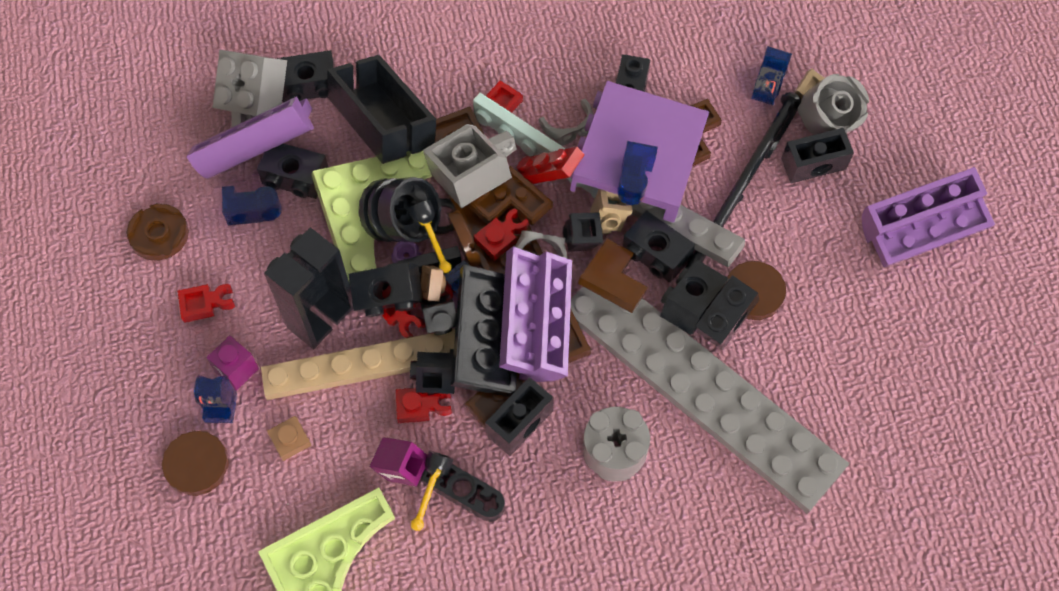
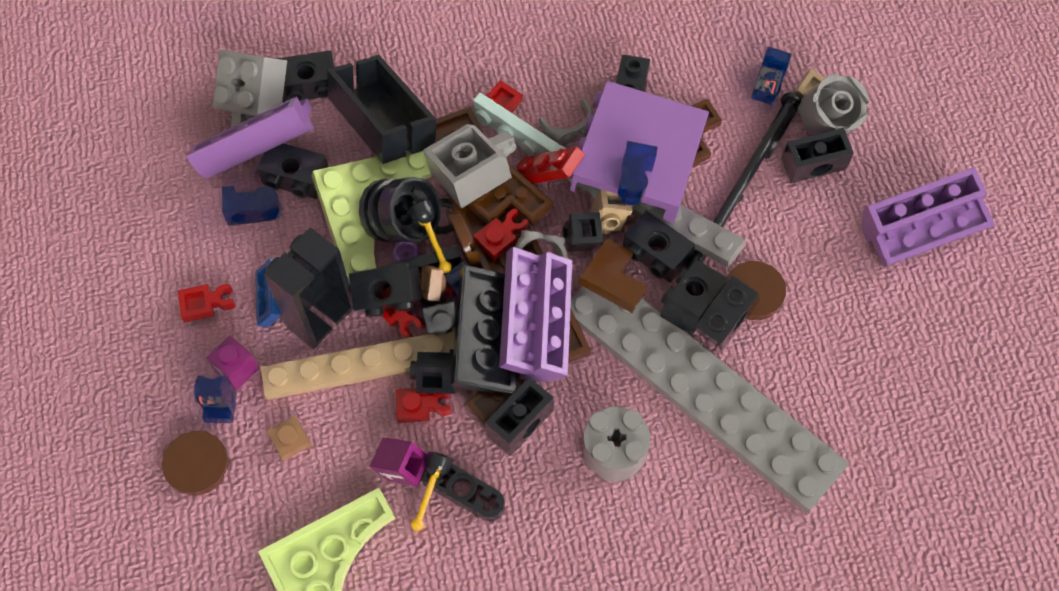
reddish brown tile [126,203,189,261] -> none
none -> blue plate [255,258,282,328]

